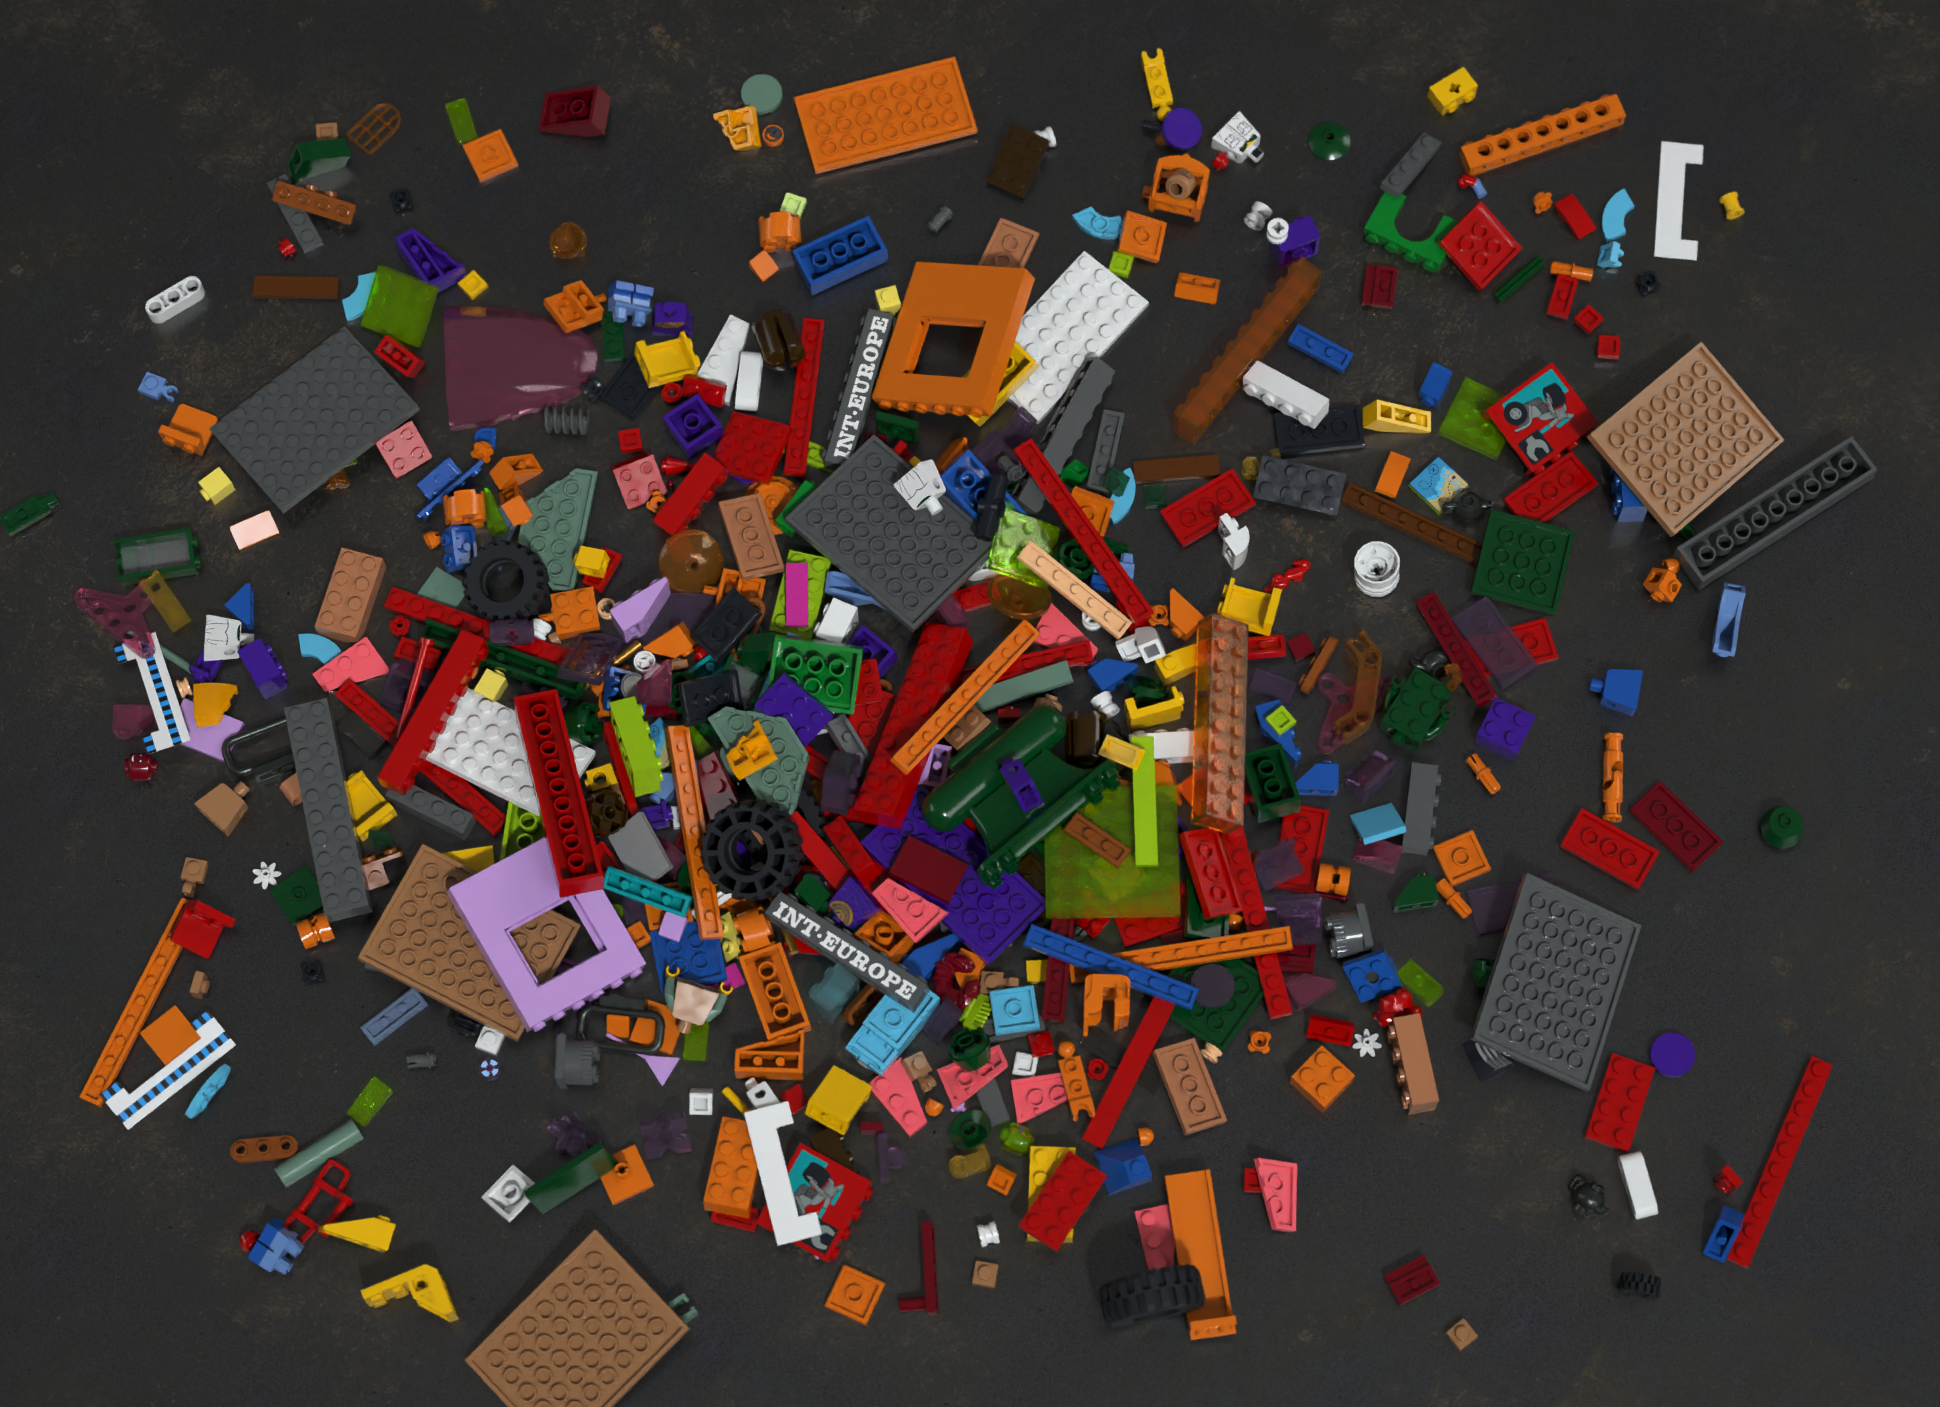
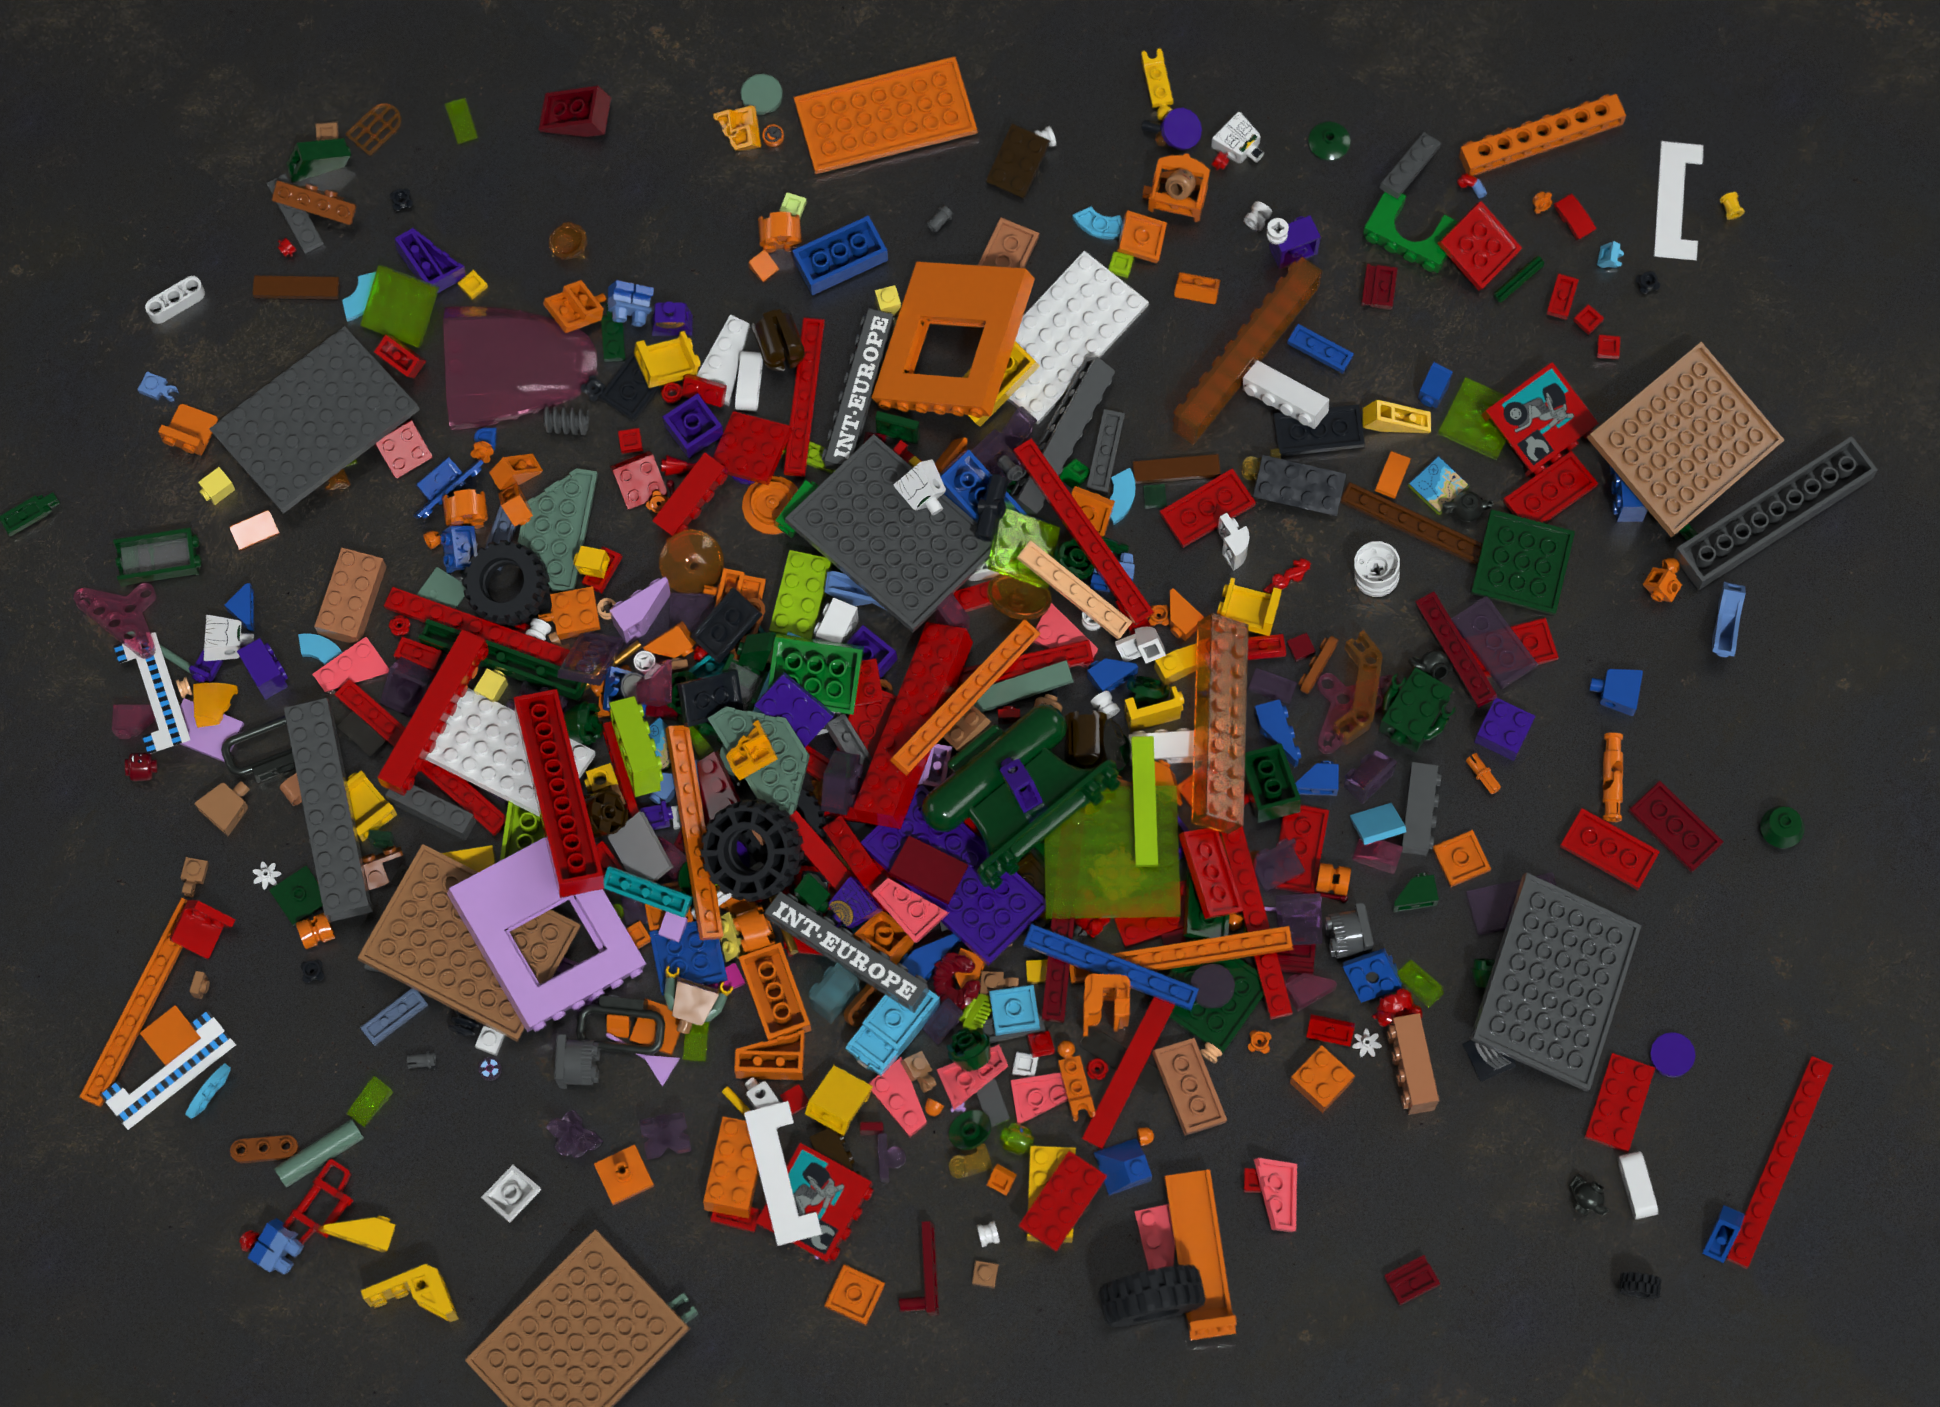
clear yellow plate [139,570,192,632] -> none
red bar [395,637,435,740] -> none
orange tile [462,129,518,183] -> none
clear neon green slope [484,487,508,537] -> none
clear purple piece [490,619,535,646] -> none
dark green tile [524,1142,618,1214] -> none
white slope [689,1088,713,1115] -> none
nougat plate [718,493,784,581] -> none
dark pink tile [786,563,808,628] -> none
dark orange tile [1063,812,1131,869] -> none
yellow tile [1098,734,1145,771] -> none
clear green plate [1102,467,1130,497] -> none
lime tile [1265,705,1297,737] -> none
yellow brick [1427,67,1478,115] -> none
orange axle [1436,878,1472,919] -> none
clear orange arm [1444,663,1462,691] -> none
medium nougat plate [1445,1318,1478,1352] -> none
orange axle [1550,261,1593,282] -> none
medium azure tile [1601,189,1634,243] -> none
red plate [1714,1165,1743,1196] -> none

